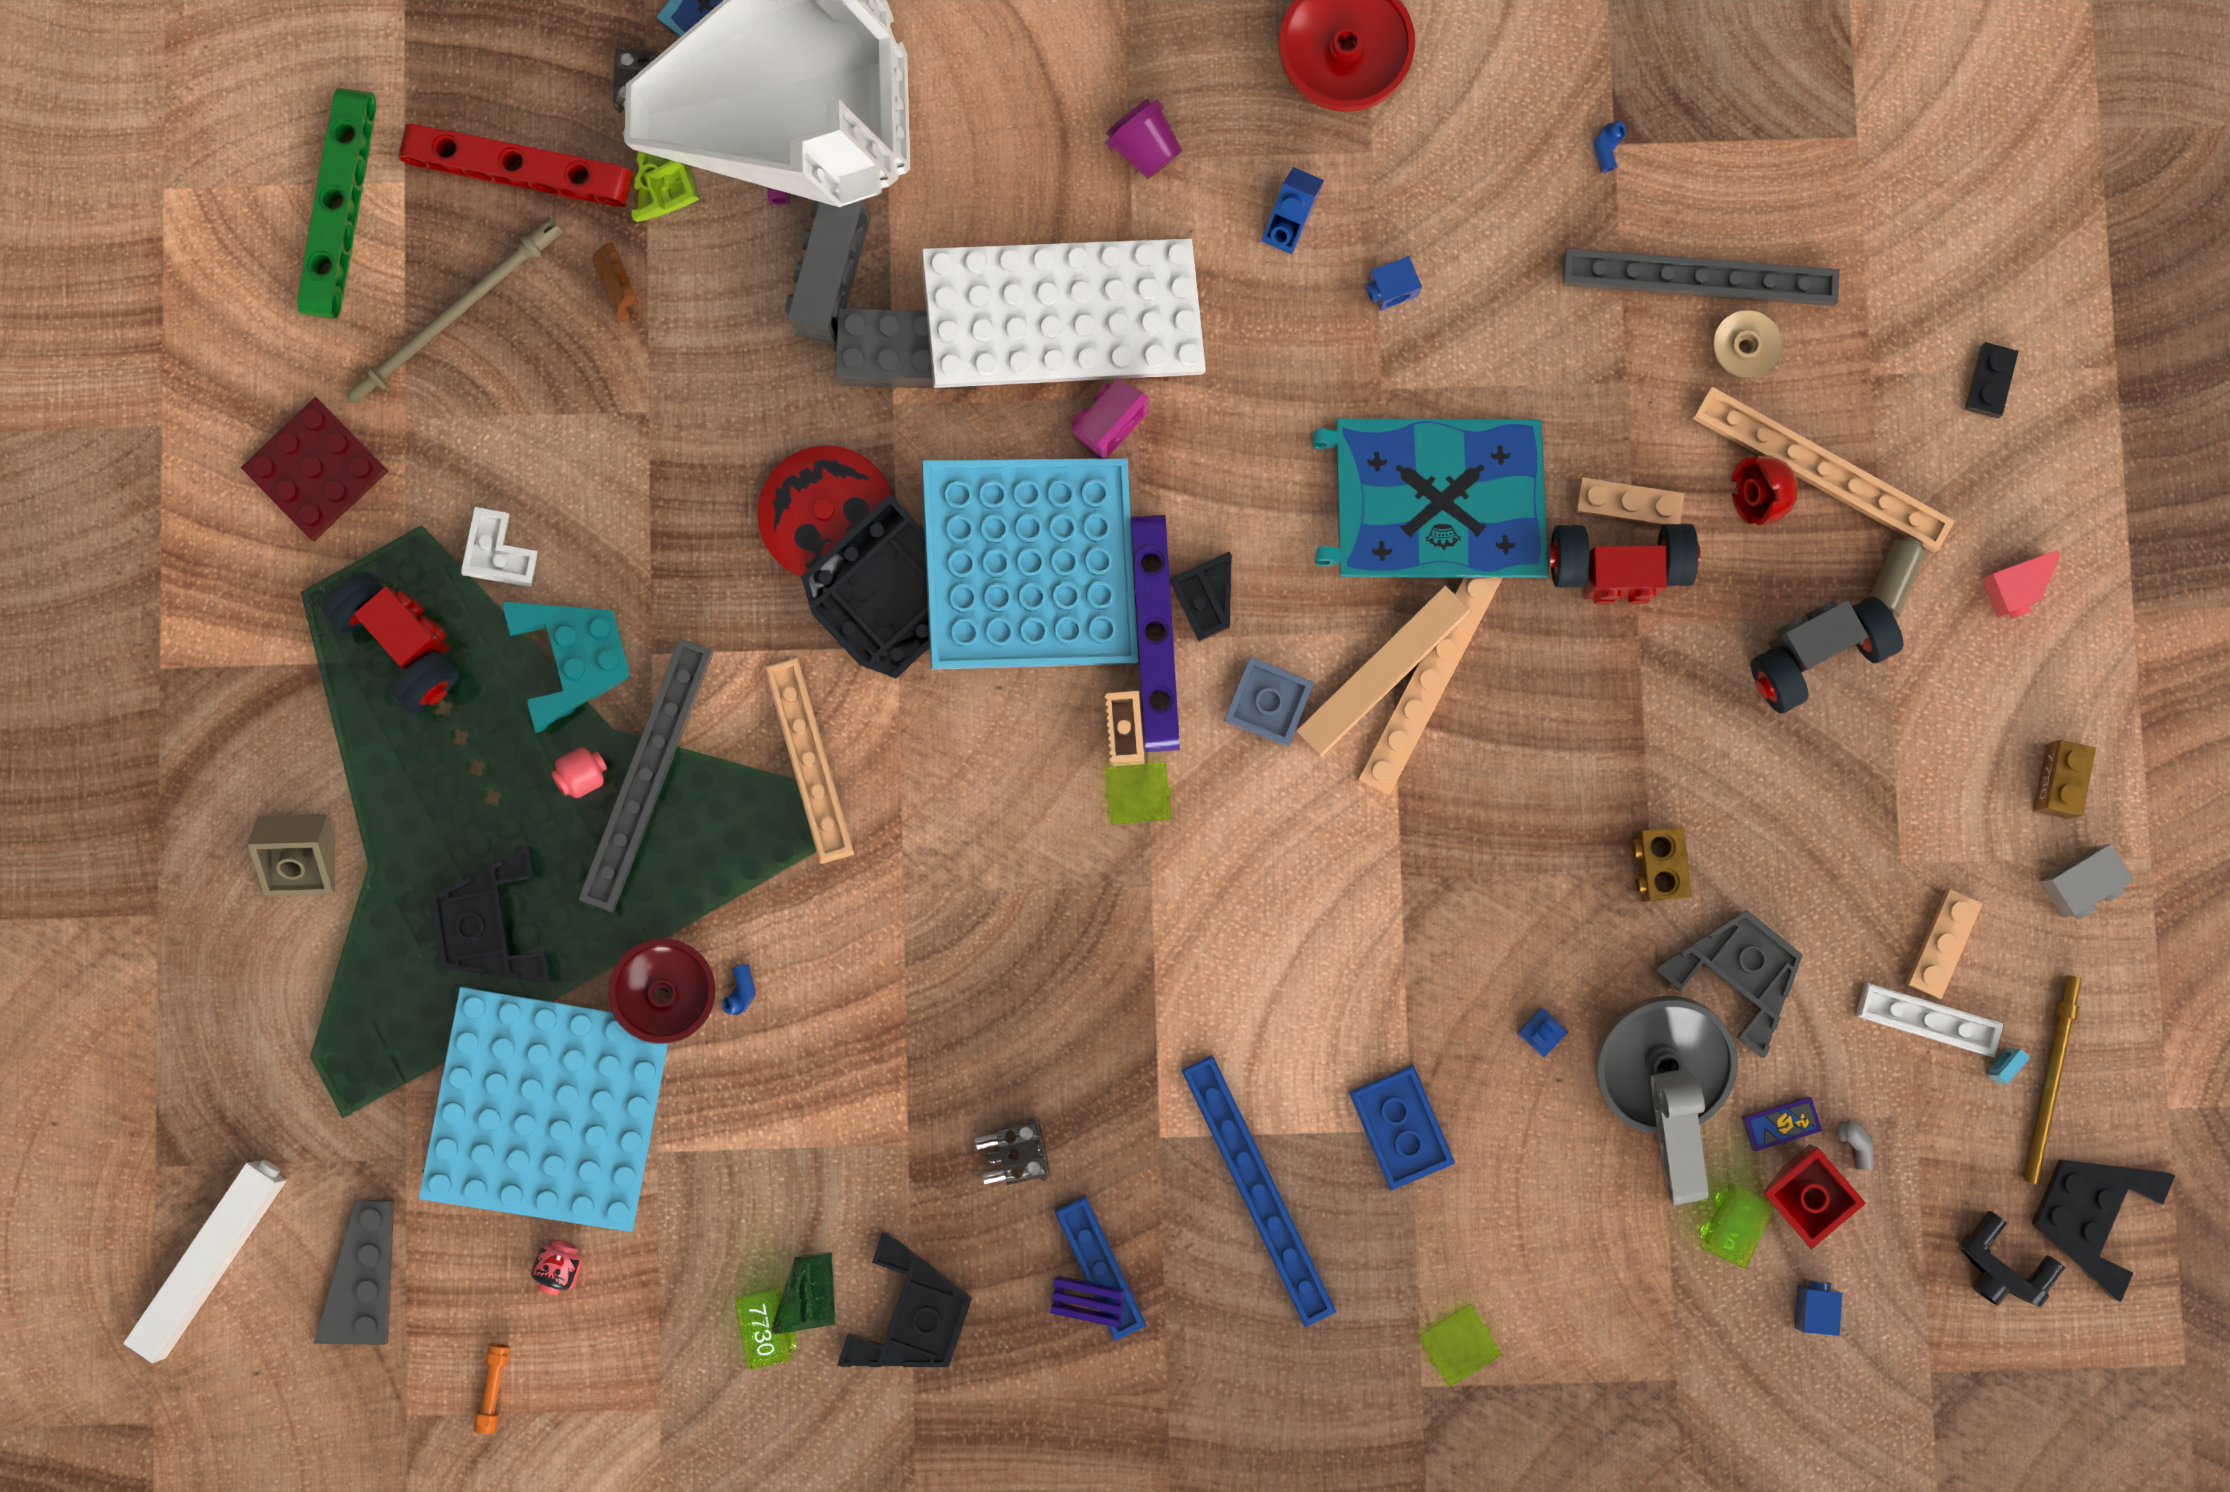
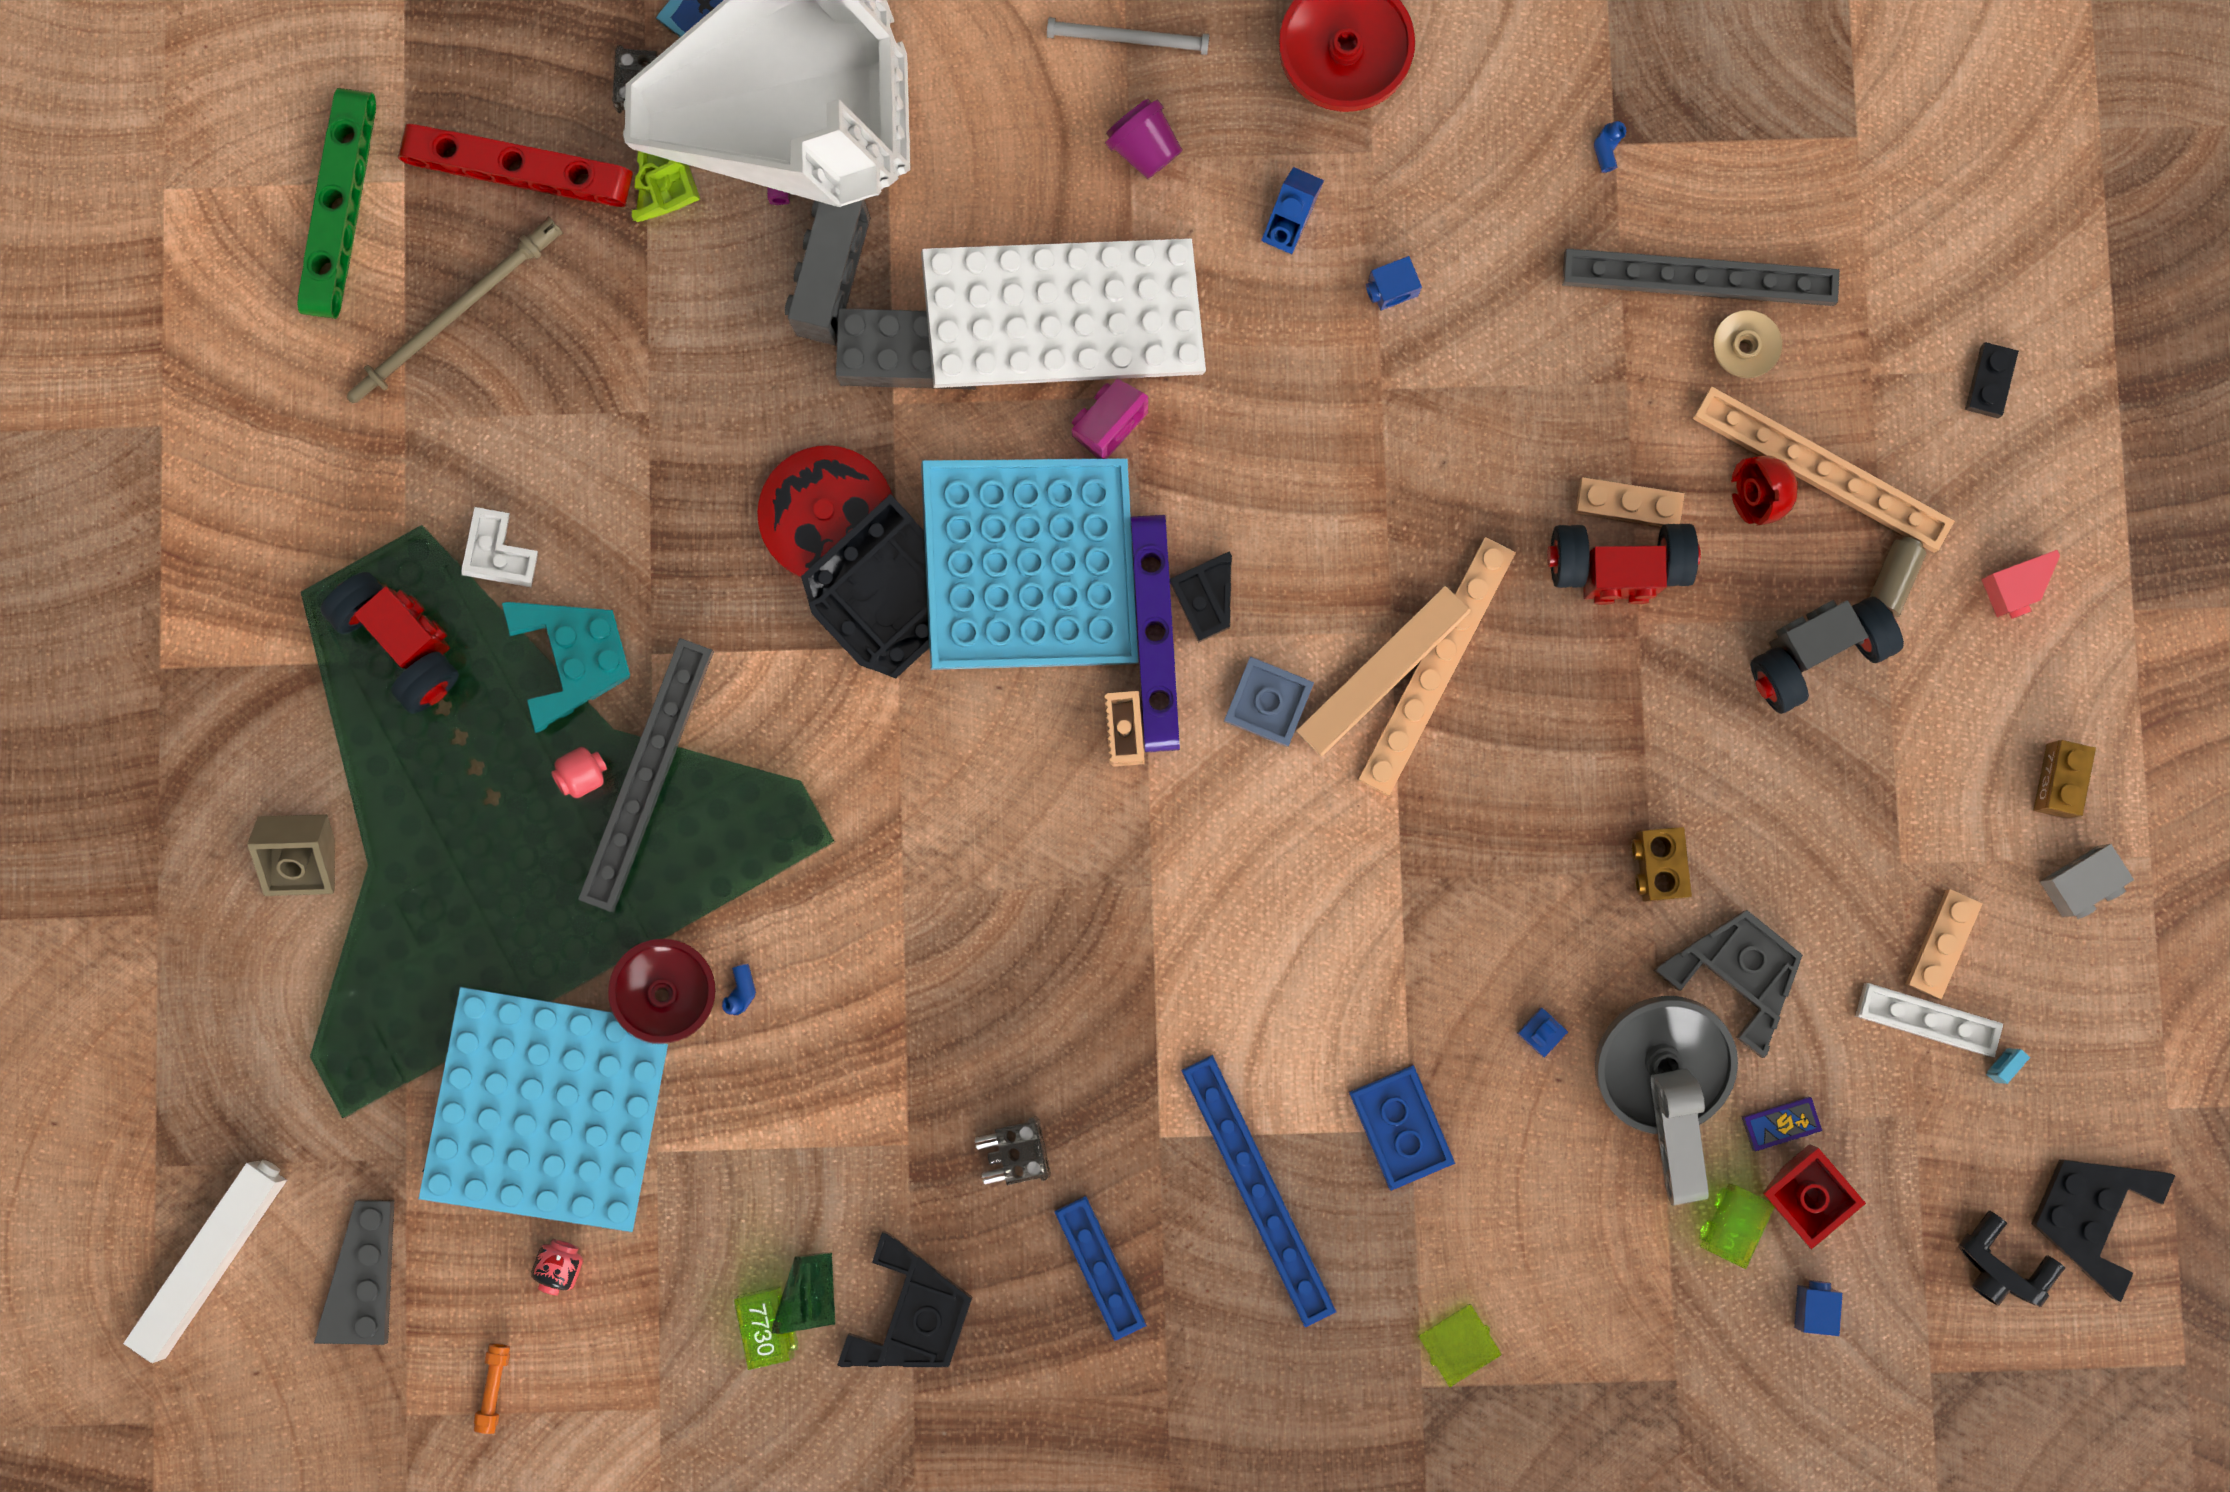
dark red plate [240,397,389,542] -> none
black wing [429,846,552,983] -> none
dark orange slope [592,242,638,323] -> none
light nougat tile [764,657,854,864] -> none
dark purple tile [1050,1276,1125,1327] -> none
clear neon green piece [1105,762,1172,825] -> none
flag [1312,418,1549,578] -> none
light grey arm [1837,1121,1874,1170] -> none
pearl gold bar [2024,975,2082,1185] -> none
none -> light grey bar [1047,17,1210,55]

